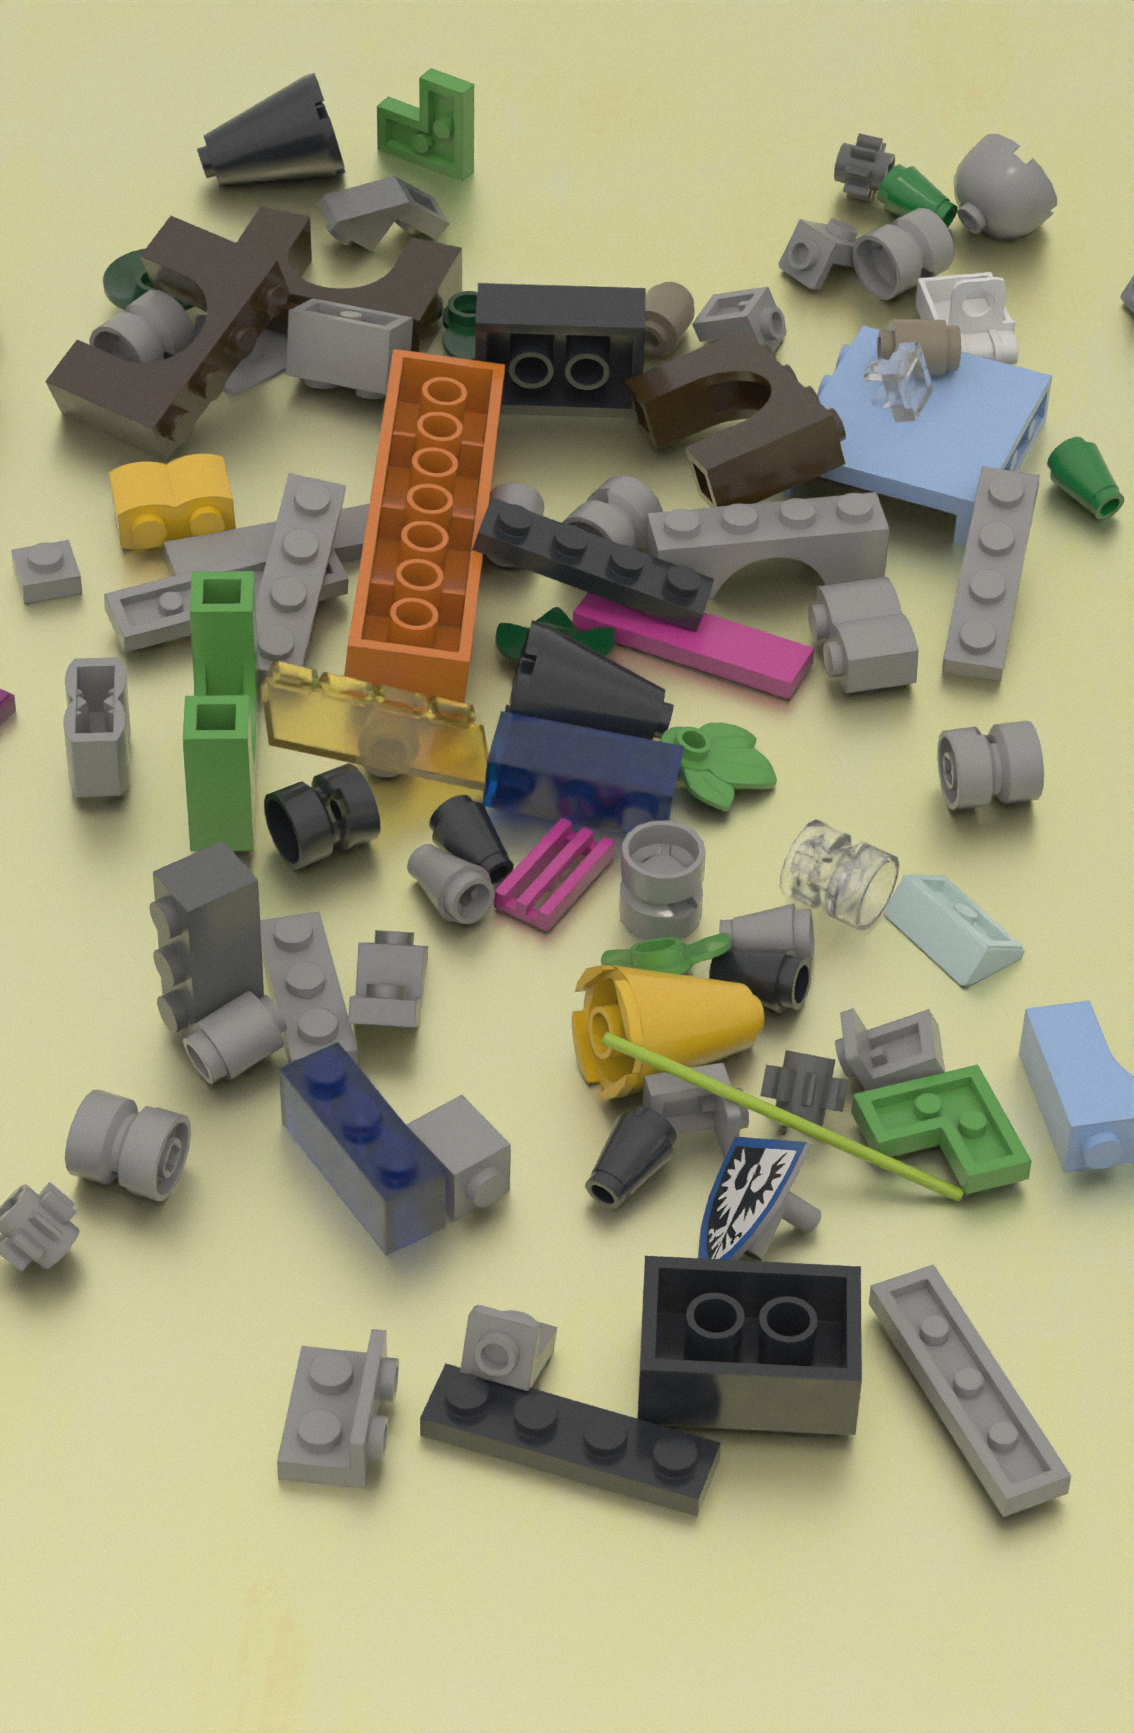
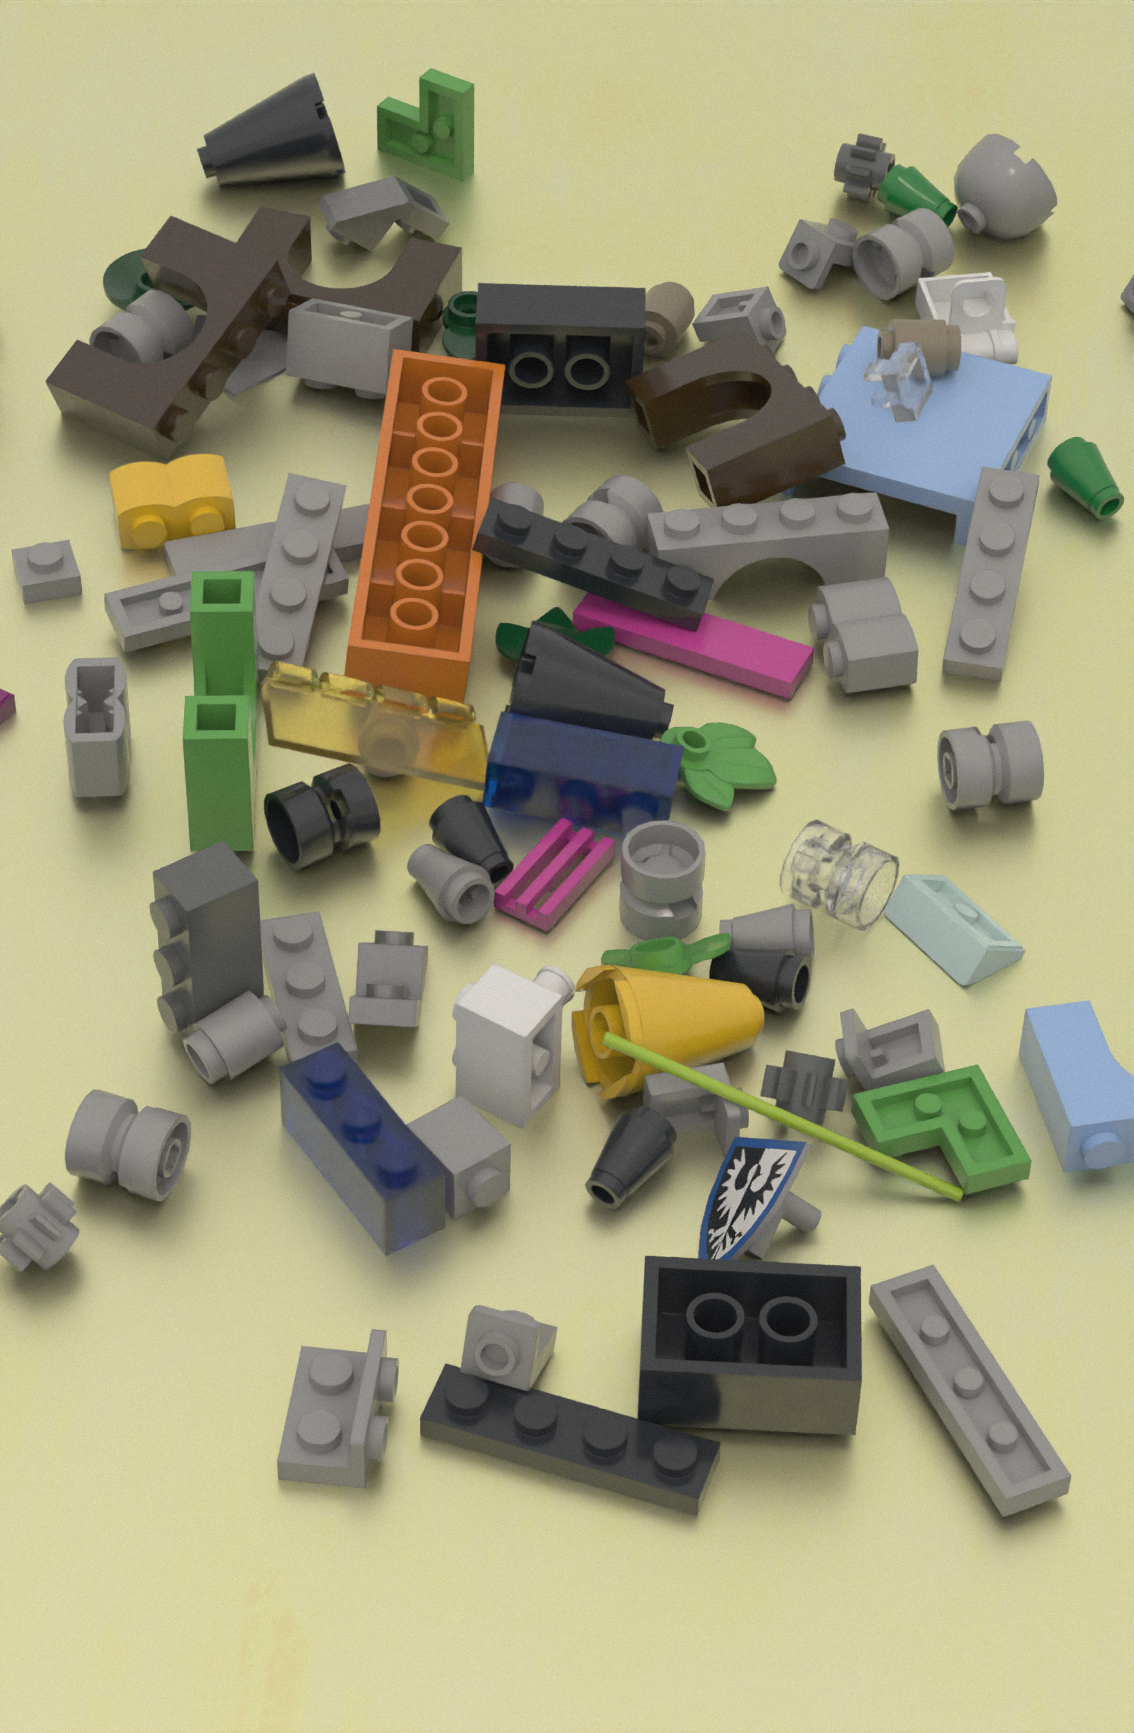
none -> white brick [452,963,575,1129]

